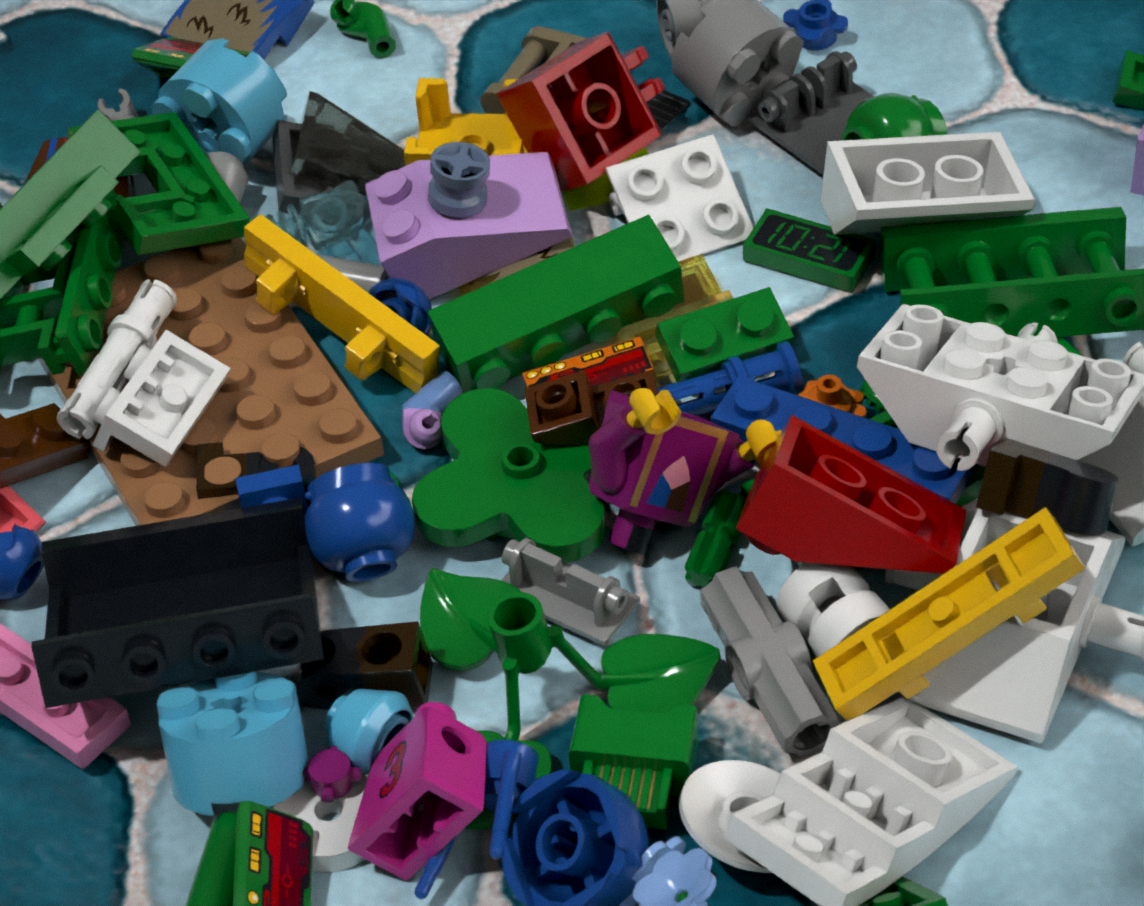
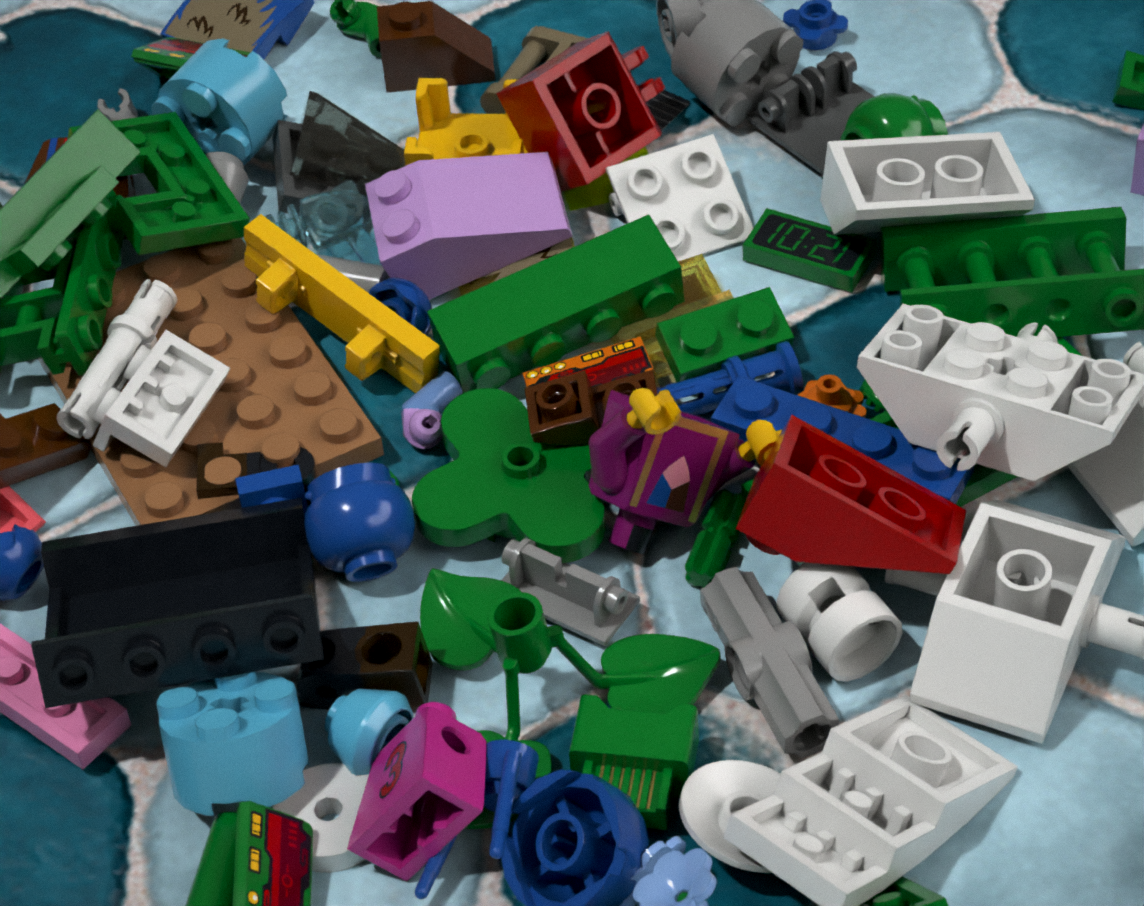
magenta piece [303,746,362,803] -> none
sand blue wheel [428,142,490,218] -> none
yellow hinge [812,507,1086,721] -> none
leg [976,438,1119,534] -> none
none -> reddish brown slope [377,1,496,93]

